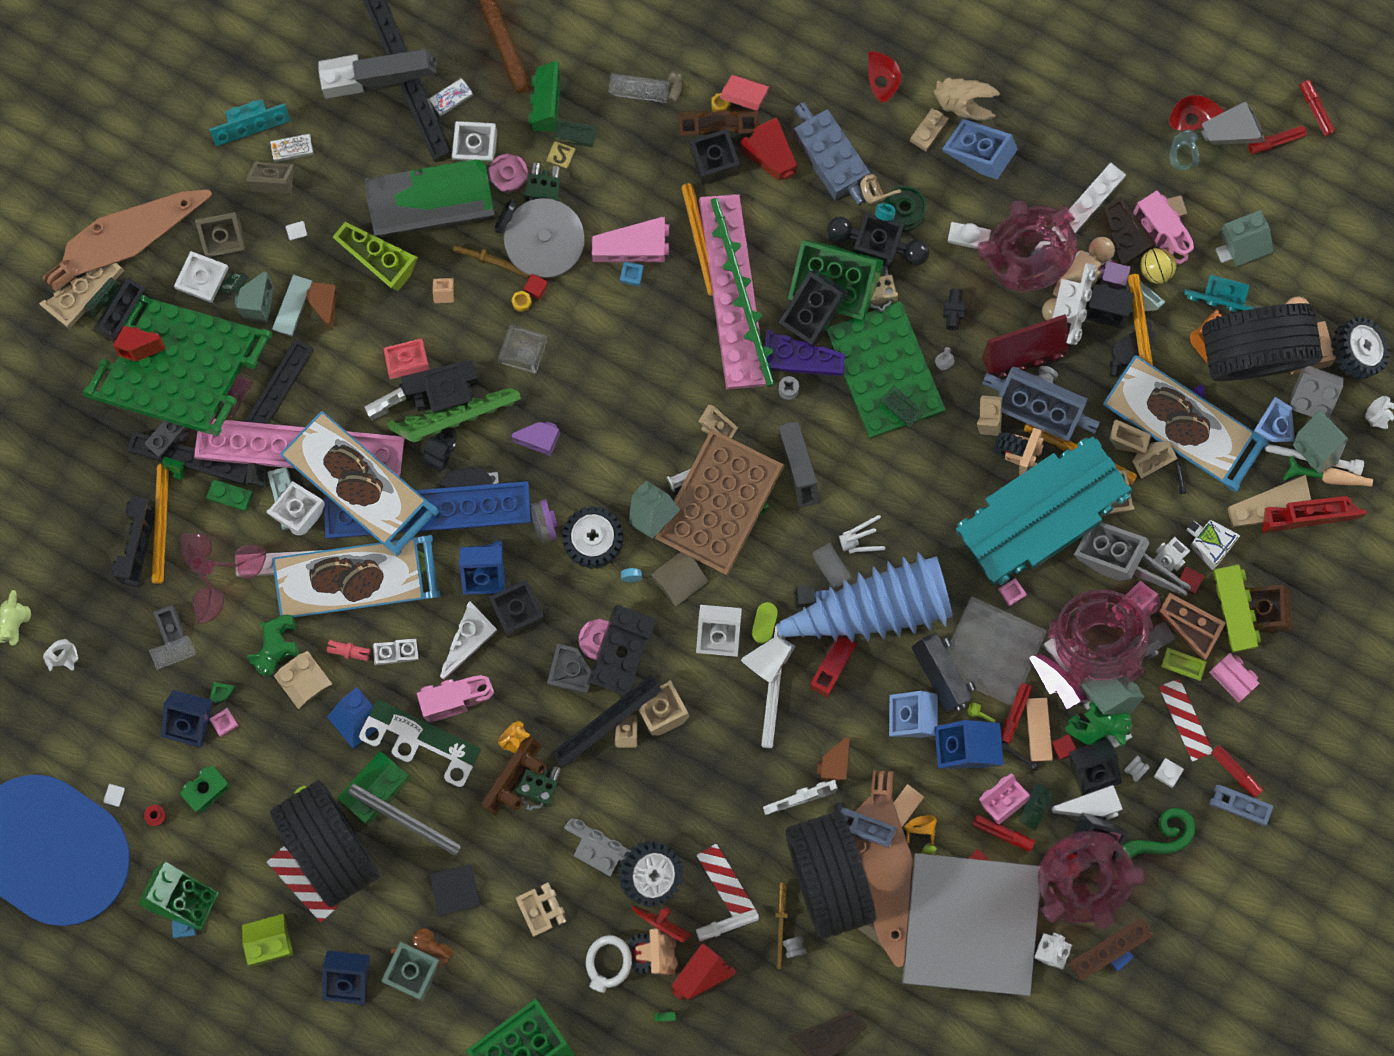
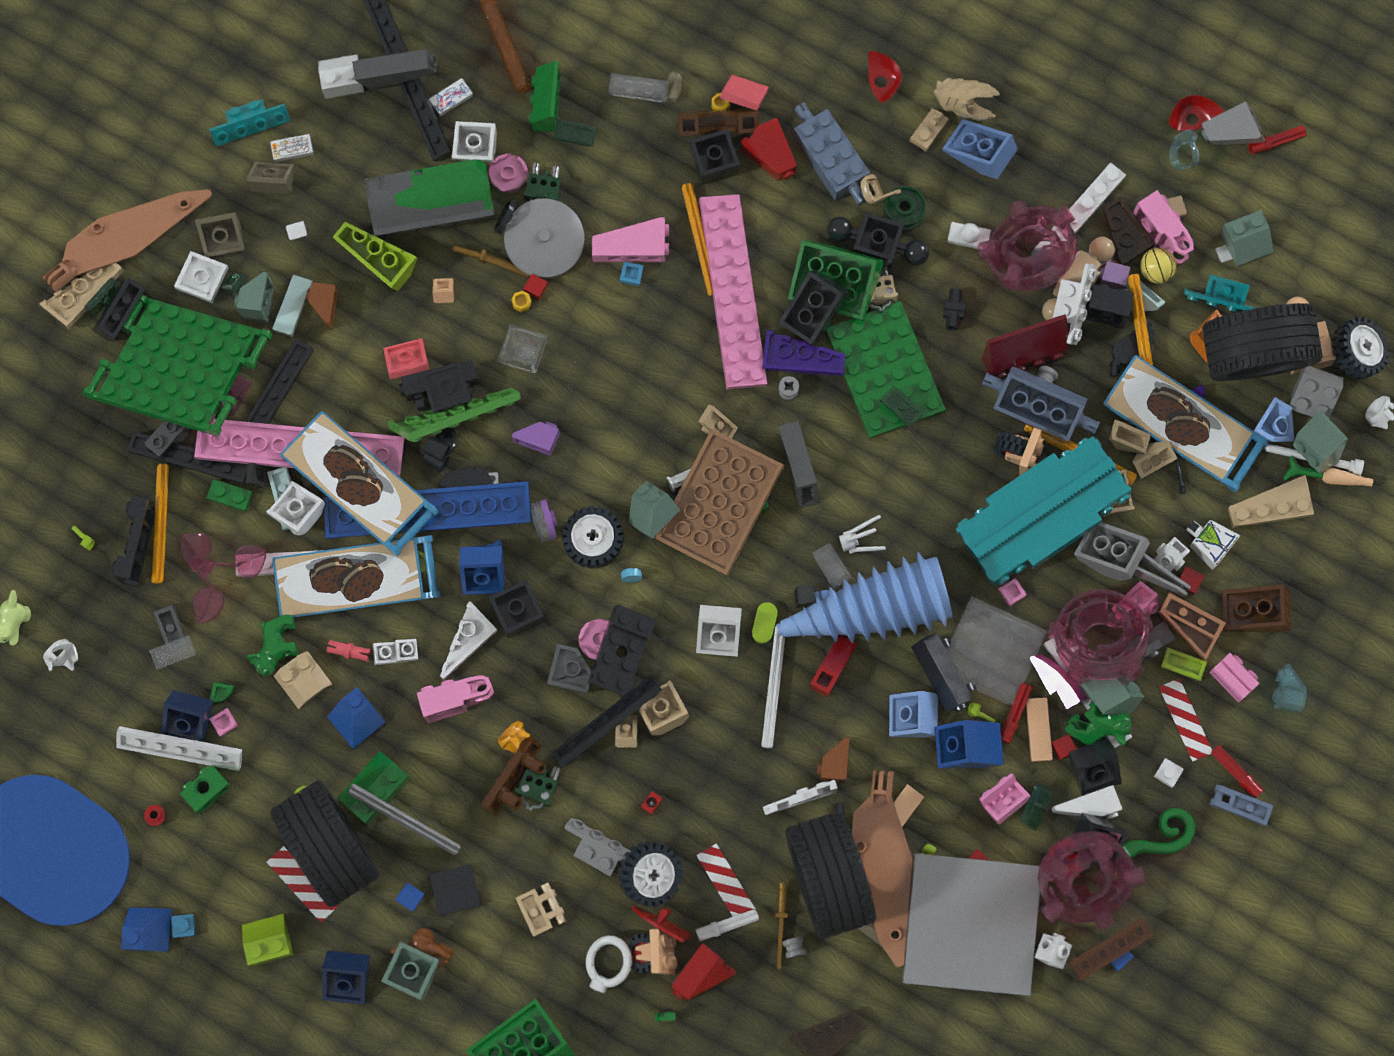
white sticker [103,784,125,806] -> none
red slope [113,326,165,361] -> none
green slope [137,862,219,930] -> none
green tile [162,457,185,480] -> none
piece [359,699,481,787] -> none
white slope [364,387,406,421] -> none
clear yellow sticker [546,141,575,168] -> none
dark tan slope [651,552,708,607] -> none
green plant [710,198,775,387] -> none
white slope [741,635,795,683] -> none
sand blue plate [841,808,897,848] -> none
teal tile [875,203,896,221] -> none
light orange piece [904,815,937,845] -> none
light grey piece [935,347,954,370] -> none
red axle [973,815,1035,852] -> none
tan slope [977,395,1002,436] -> none
black hinge [1002,742,1039,771] -> none
light grey wheel [1123,755,1150,782] -> none
lime wedge [1213,565,1261,653] -> none
red wedge [1262,496,1367,533] -> none
red axle [1299,80,1335,136] -> none
none -> lime hand [72,526,95,550]
none -> white plate [116,726,242,771]
none -> blue slope [121,907,173,952]
none -> blue tile [395,883,425,912]
none -> red piece [641,791,663,816]
none -> clear light blue slope [1273,664,1307,713]

